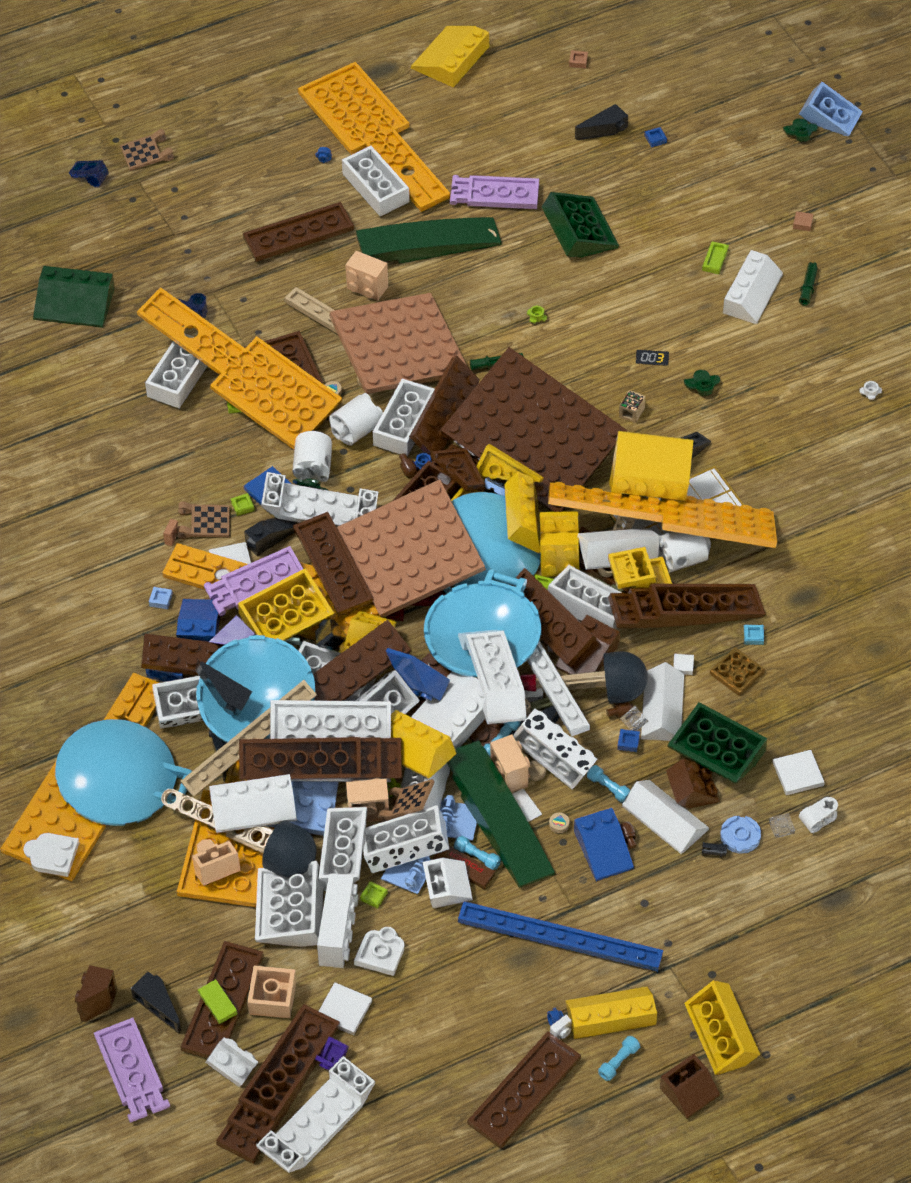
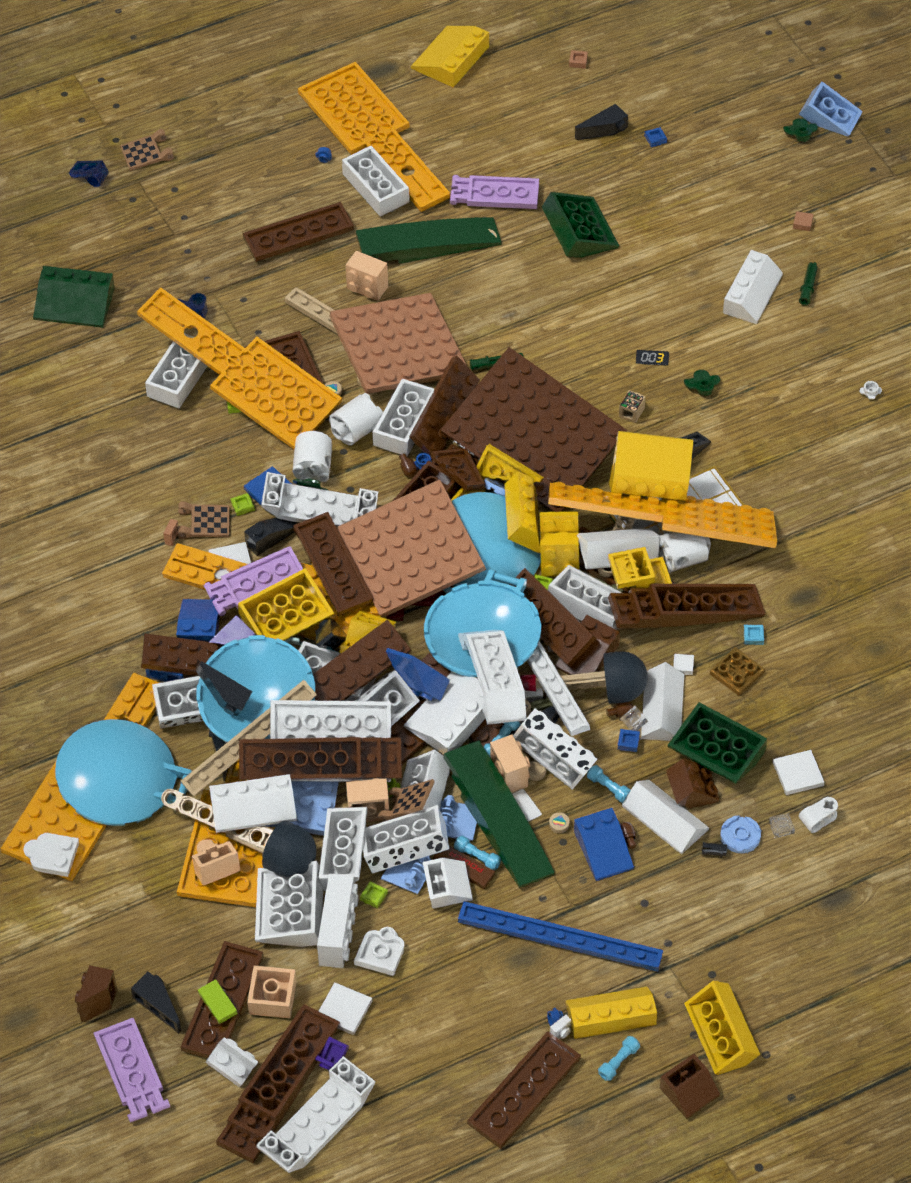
light blue tile [149,587,173,609] -> none
yellow slope [391,710,457,779] -> none
lime plate [527,306,547,323] -> none
lime tile [702,241,729,275] -> none

